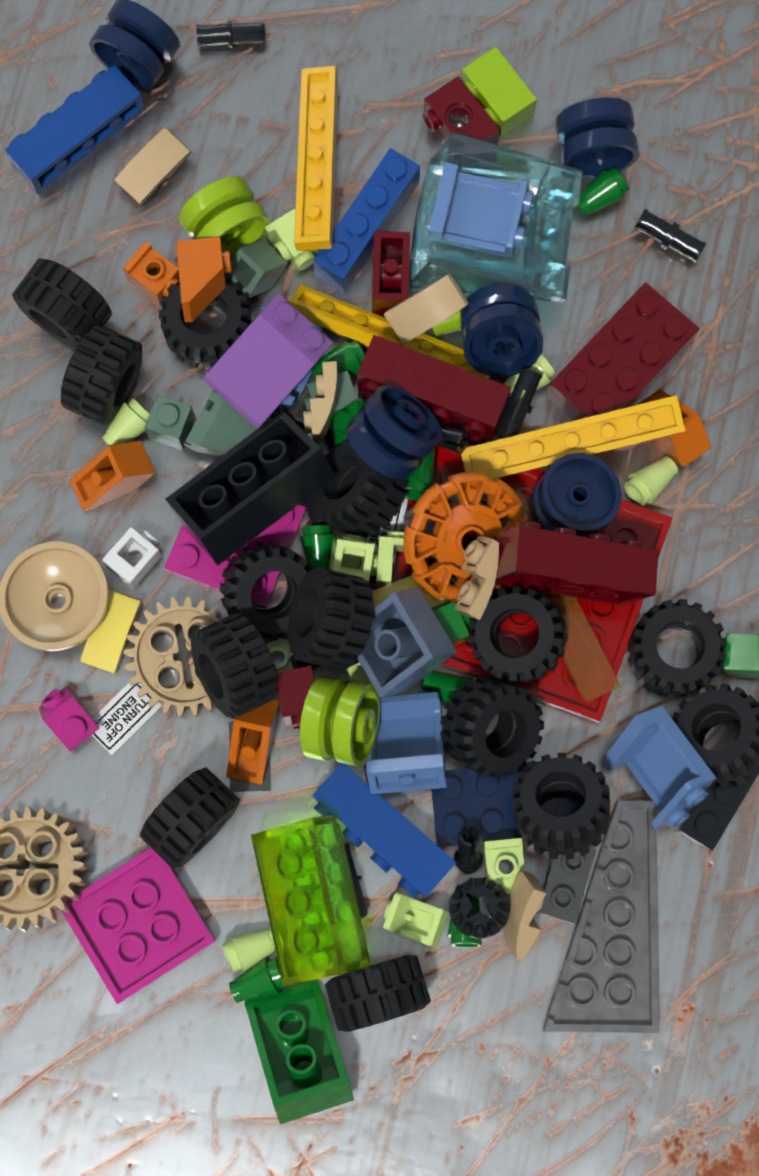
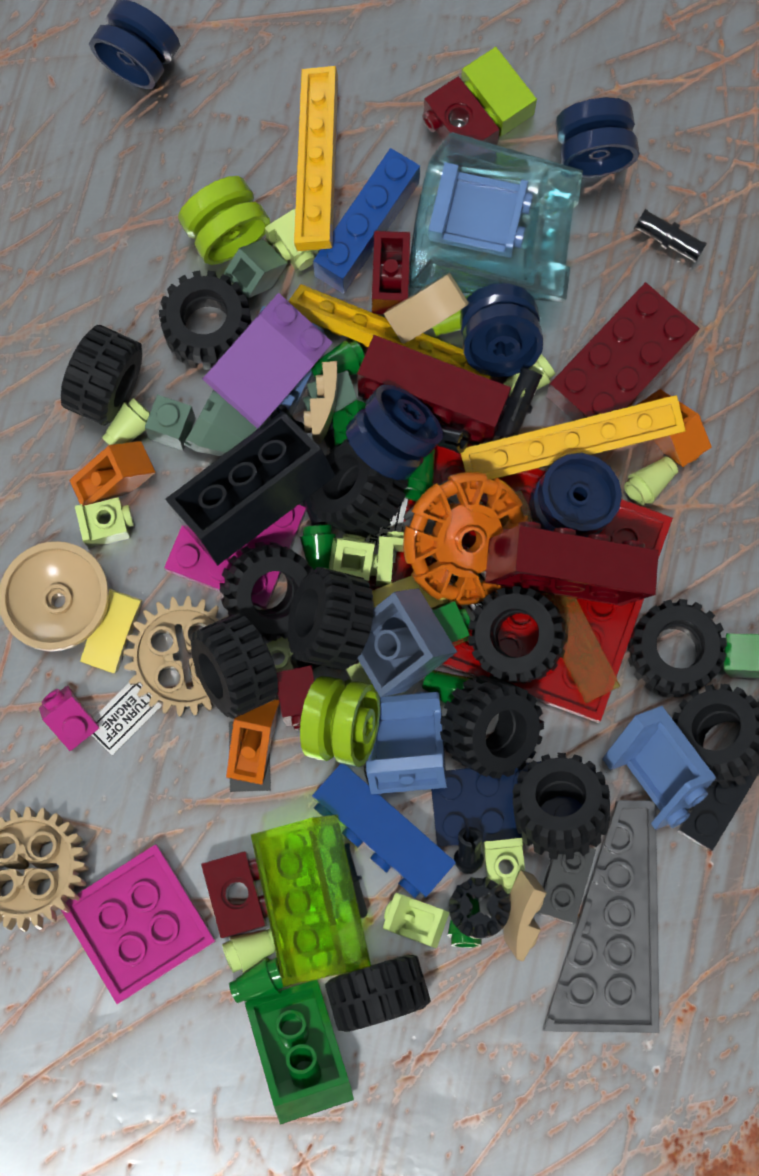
blue brick [5,65,145,194] -> none
black tyre [12,258,112,348] -> none
white brick [102,527,162,590] -> none
tan slope [114,127,192,204] -> none
orange brick [123,241,180,305] -> none
black tyre [140,767,240,869] -> none
orange slope [176,237,231,323] -> none
black axle [196,20,266,48] -> none
tan slope [454,536,499,620] -> none
green cone [574,167,629,217] -> none
none -> yellowish green brick [75,497,134,549]
none -> dark red brick [201,851,272,939]

